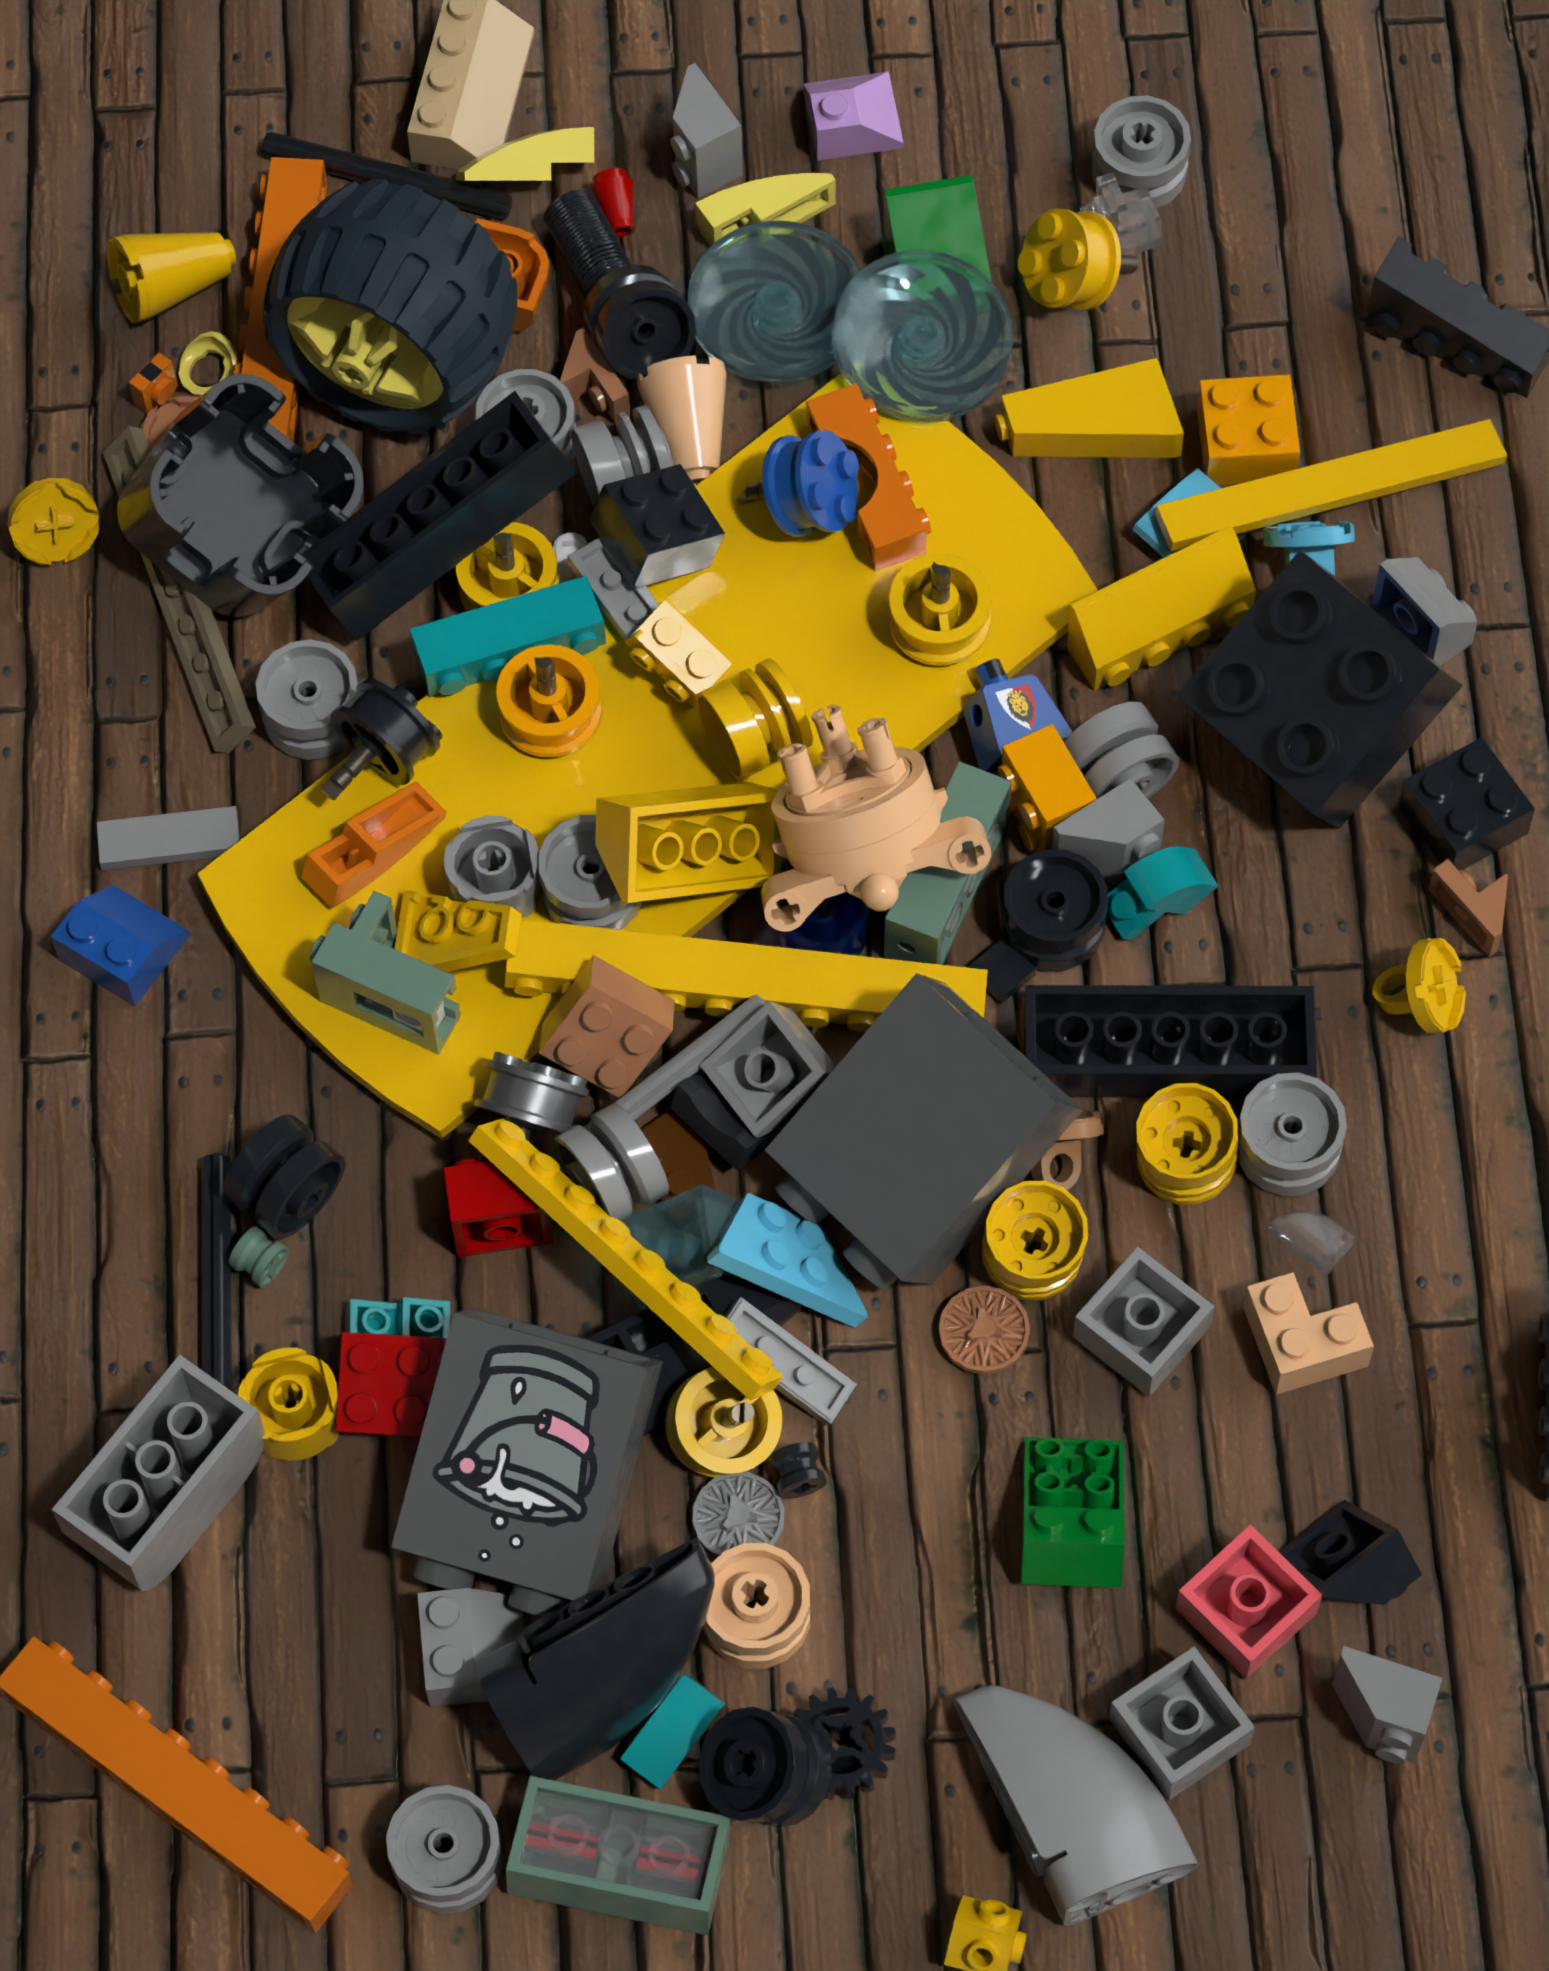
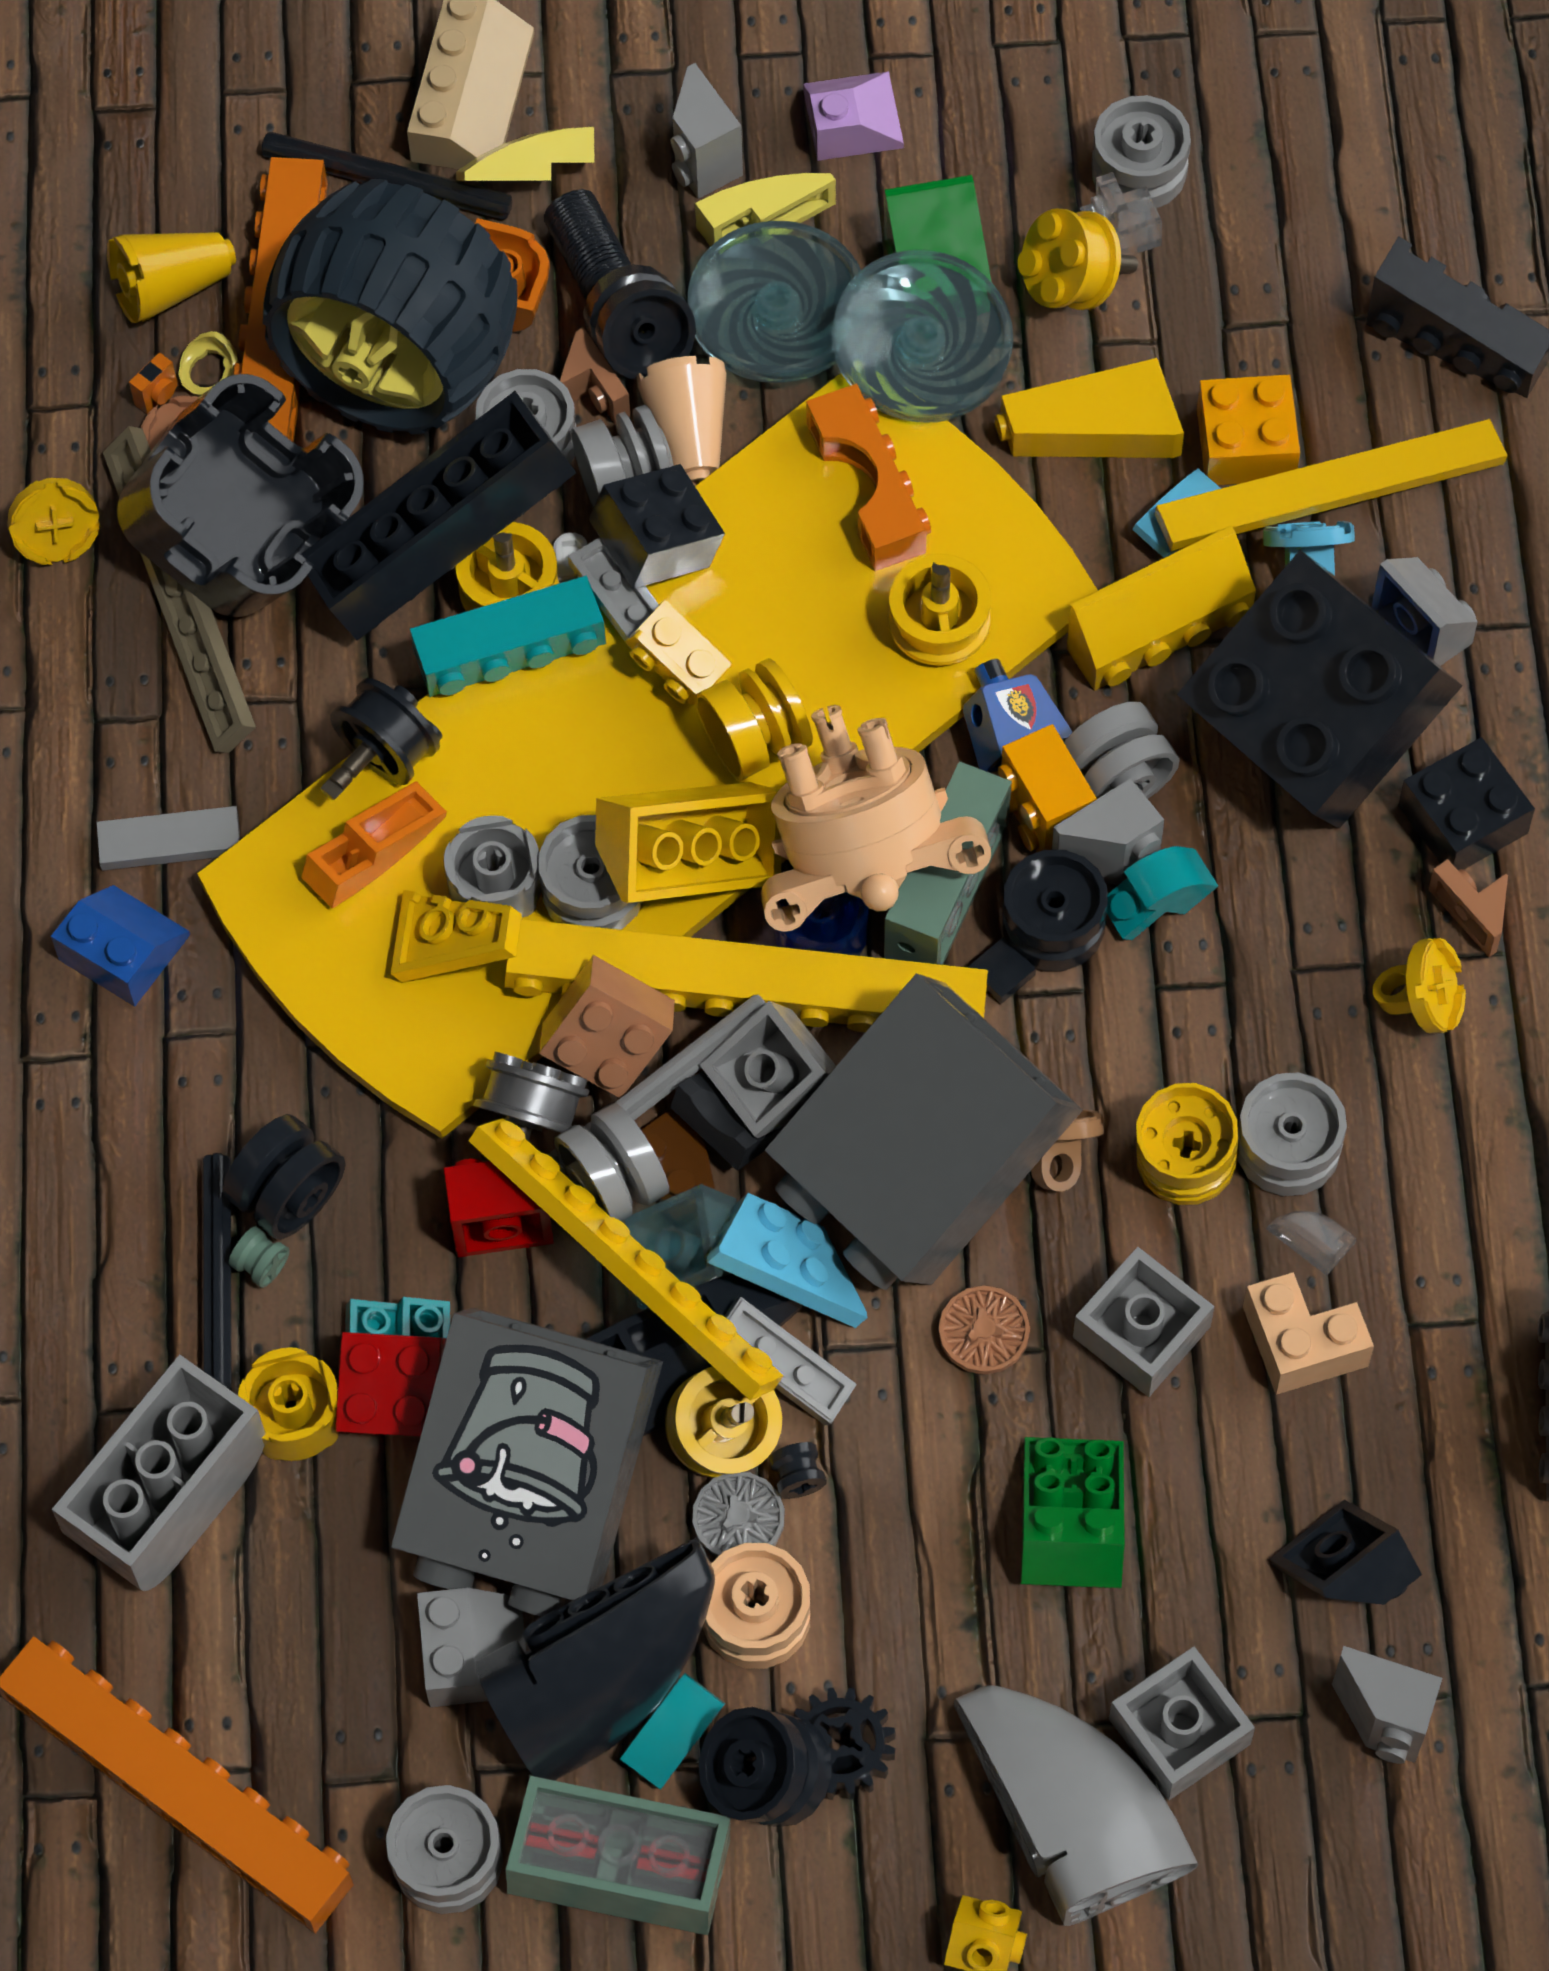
light grey wheel [256,639,358,760] -> none
sand green brick [310,891,461,1055] -> none
light orange wheel [496,644,602,757] -> none
red cone [591,168,635,238] -> none
blue wheel [736,430,859,537] -> none
yellow wheel [982,1181,1088,1301] -> none
black brick [1023,985,1317,1097] -> none
coral brick [1175,1524,1322,1679] -> none

